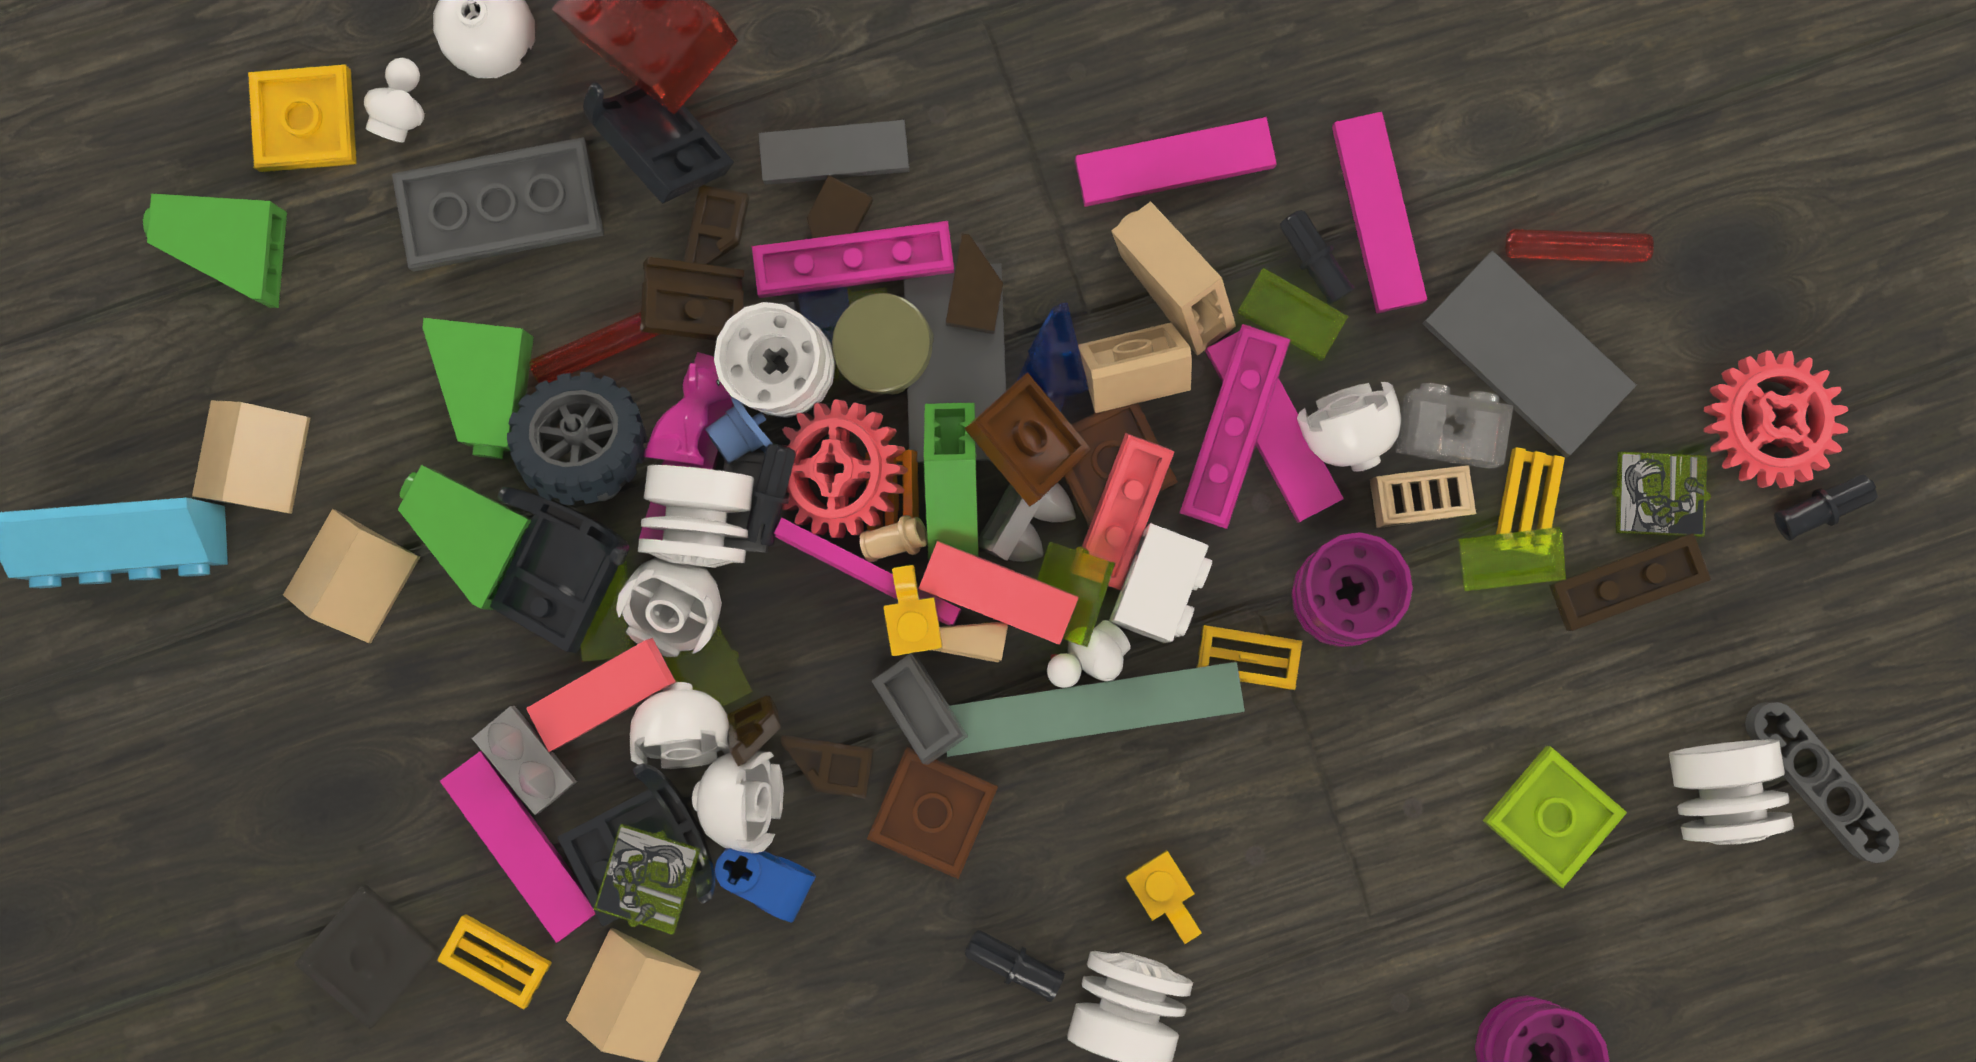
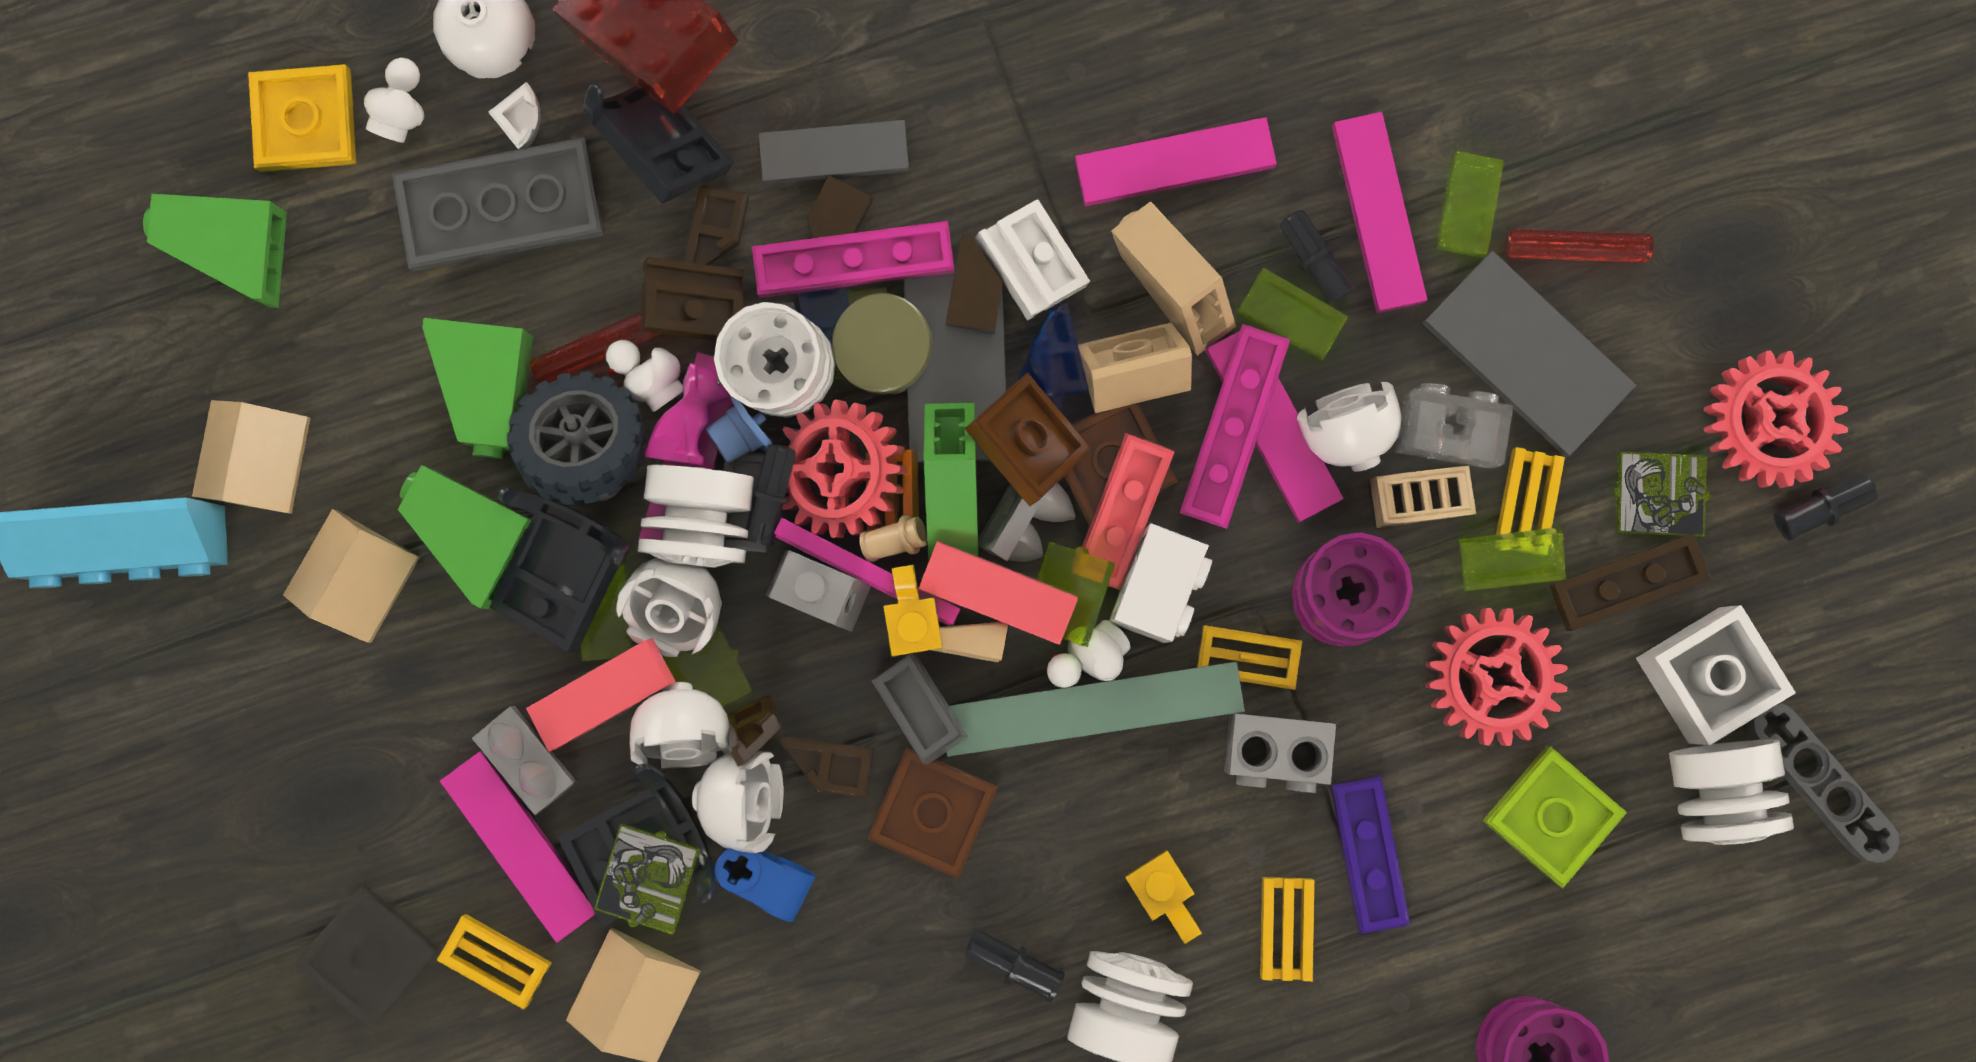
none -> white tile [489,82,541,149]
none -> white animal [606,340,683,412]
none -> light grey torso [766,550,871,632]
none -> white plate [975,199,1090,321]
none -> light grey brick [1224,713,1336,793]
none -> yellow tile [1260,877,1314,982]
none -> dark purple tile [1330,775,1410,934]
none -> coral gear [1425,608,1568,746]
none -> clear neon green tile [1435,151,1504,258]
none -> white brick [1636,605,1796,745]

